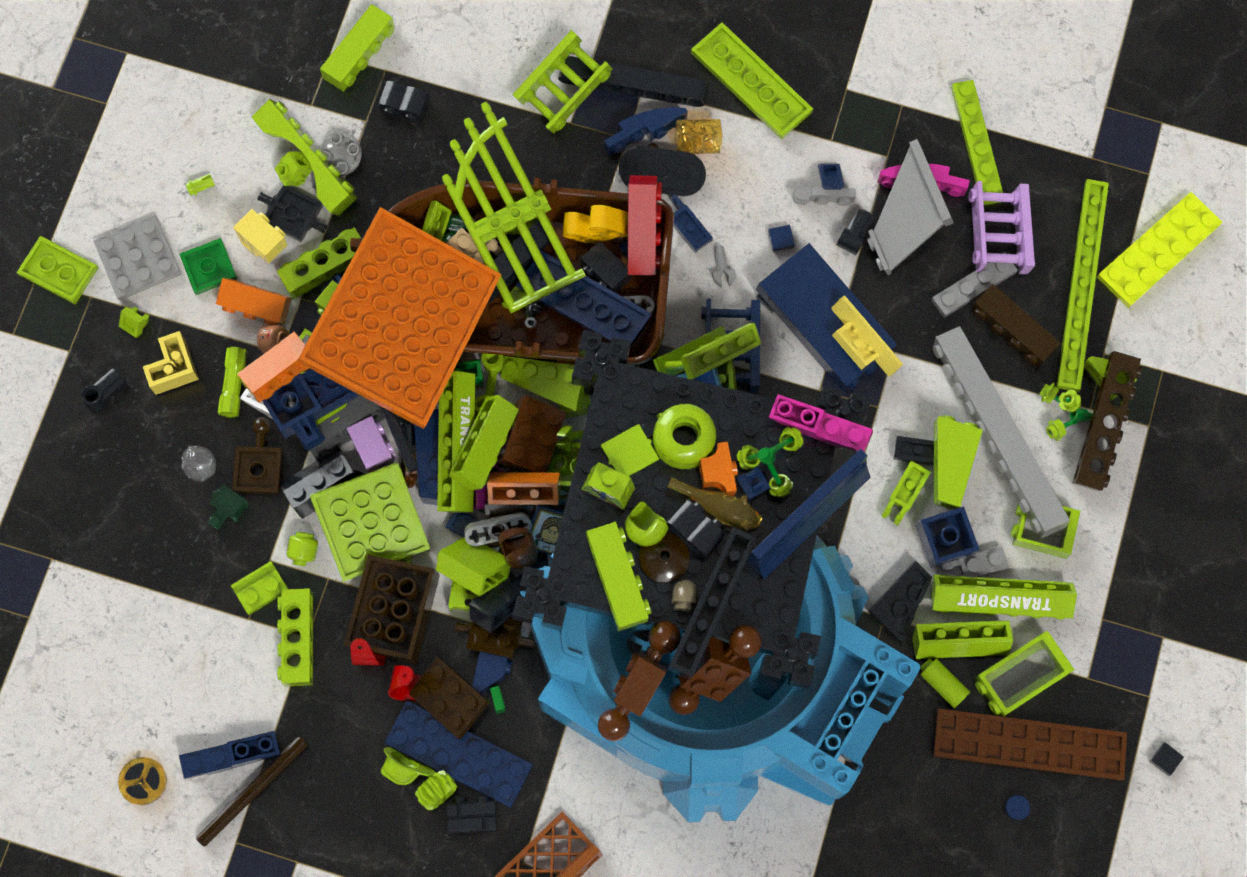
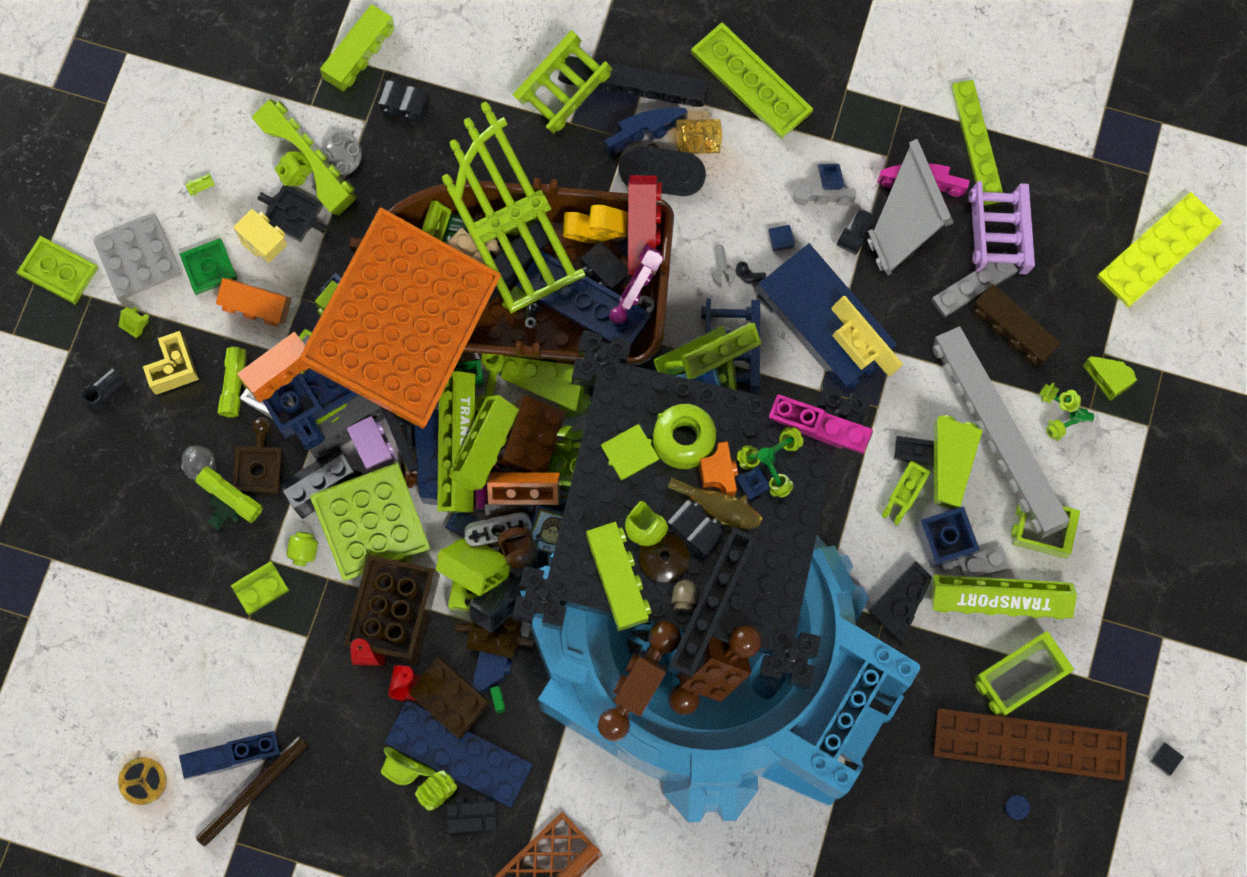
nougat head [257,325,290,353] -> none
lime brick [277,227,361,300] -> none
lime brick [277,589,313,686] -> none
lime torso [581,462,635,511] -> none
dark blue hinge [670,194,713,253] -> none
dark blue arch [747,449,871,579] -> none
lime brick [912,620,1013,659] -> none
lime brick [920,658,970,708] -> none
lime plate [1056,179,1109,392] -> none
dark brown brick [1072,351,1143,491] -> none
none -> lime axle [195,466,263,523]
none -> plate [609,245,664,324]
none -> black arm [735,261,766,284]

